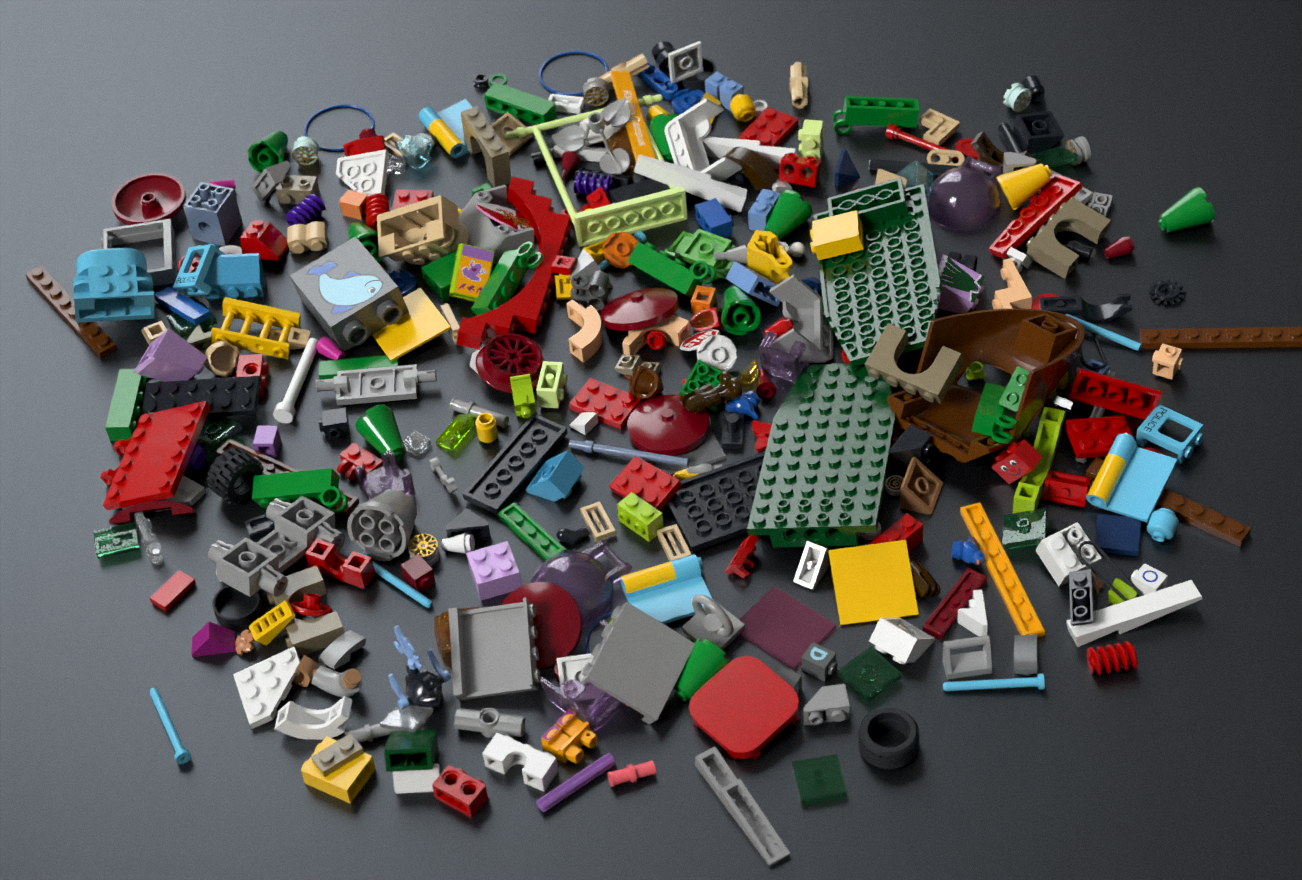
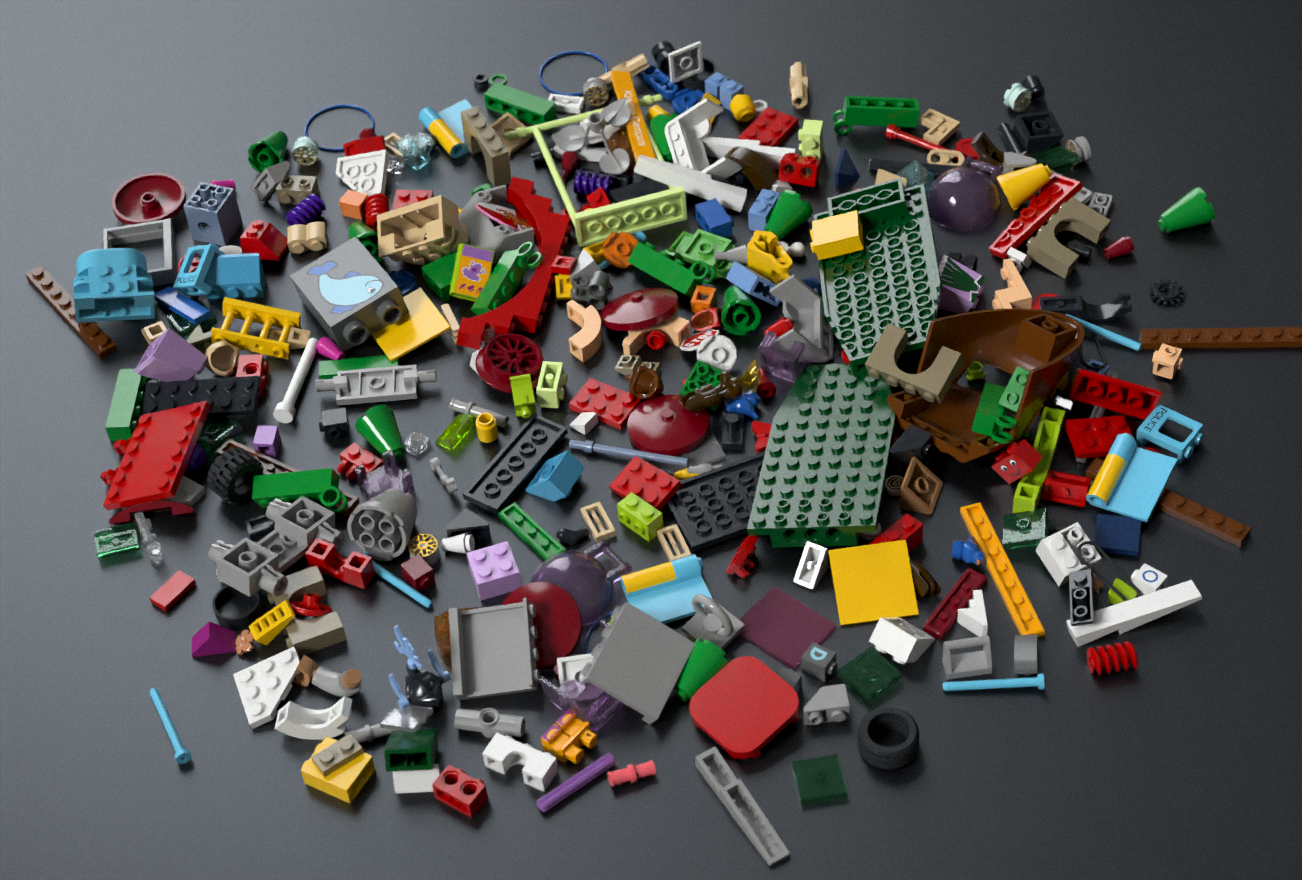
light grey slope [319,630,366,669] -> none
medium azure head [1147,508,1179,542] -> none

